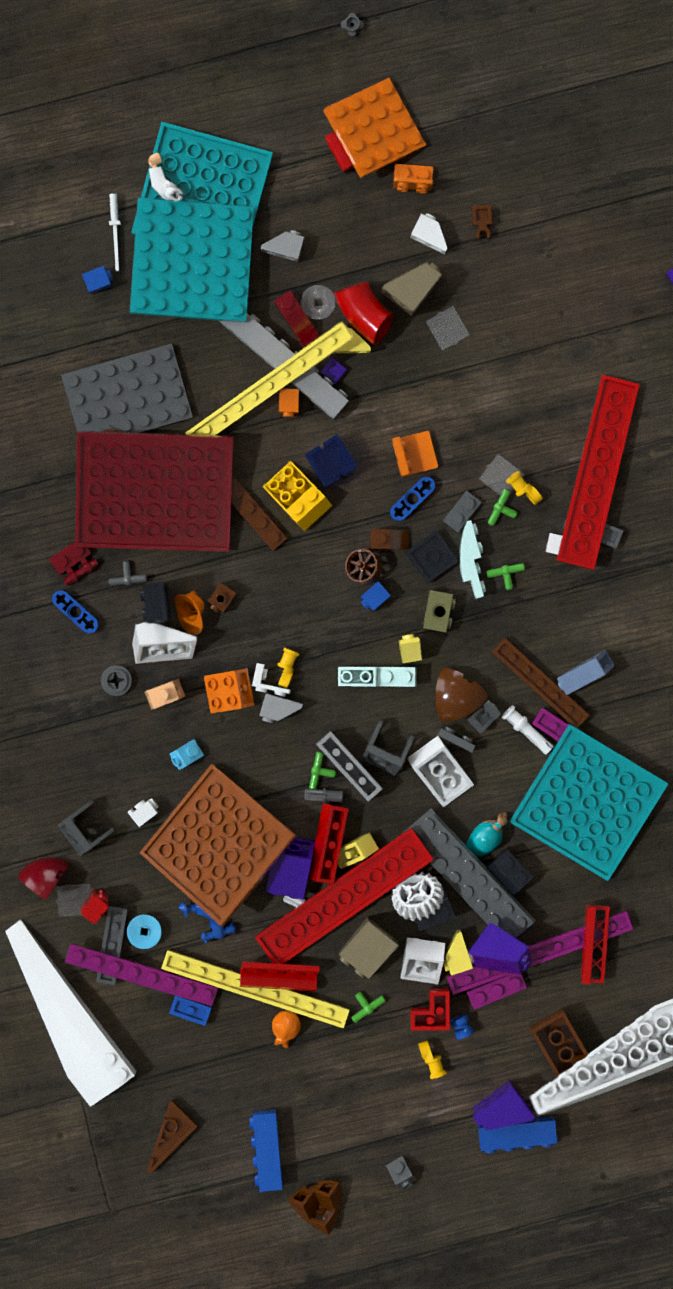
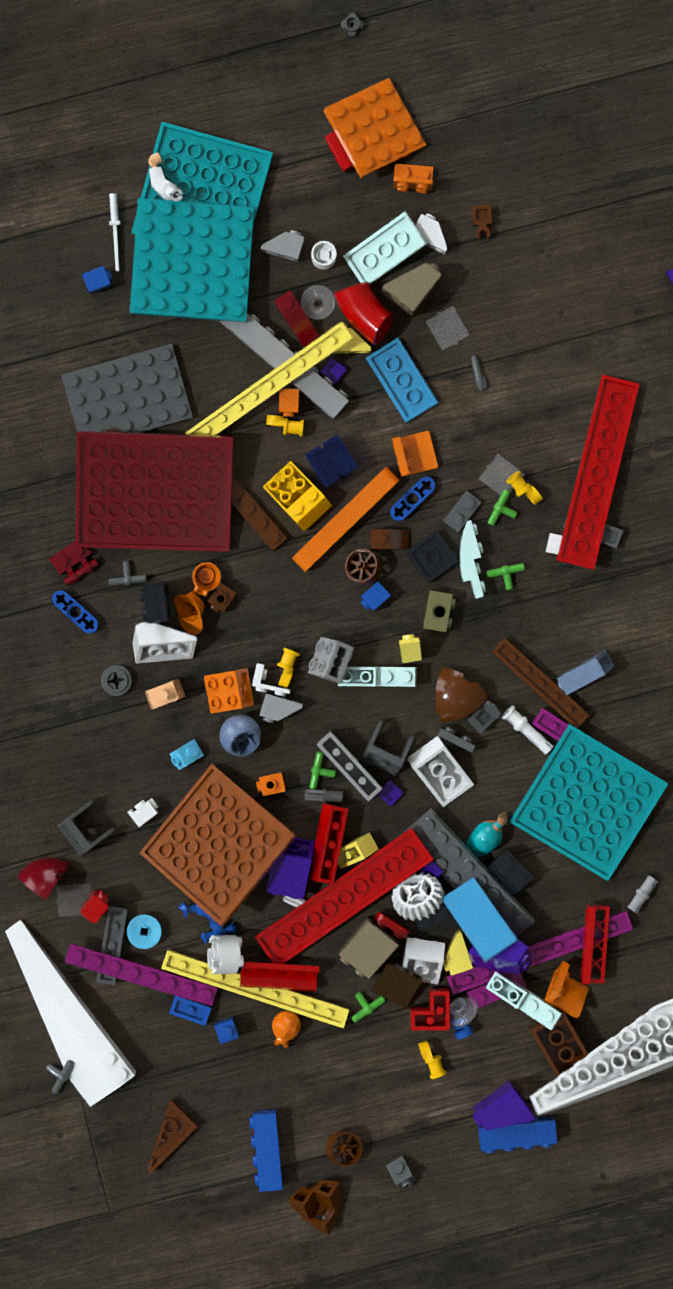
none -> dark grey piece [46,1060,74,1094]
none -> orange piece [192,562,221,596]
none -> white brick [207,935,244,974]
none -> blue brick [214,1016,239,1044]
none -> sand blue wheel [219,715,261,757]
none -> orange brick [256,772,286,796]
none -> yellow connector [266,415,304,437]
none -> orange beam [292,466,400,572]
none -> light grey brick [308,637,354,683]
none -> white wheel [311,241,336,270]
none -> reddish brown wheel [326,1130,363,1167]
none -> light aqua tile [343,211,427,285]
none -> dark azure tile [366,338,438,423]
none -> dark brown tile [372,960,423,1009]
none -> red plate [374,911,410,940]
none -> dark purple tile [377,779,404,806]
none -> dark purple tile [419,861,443,878]
none -> dark azure tile [443,877,517,963]
none -> clear piece [450,997,478,1027]
none -> dark grey piece [471,355,487,391]
none -> light aqua slope [486,972,563,1030]
none -> orange bracket [544,961,589,1018]
none -> light grey pin [627,875,658,914]

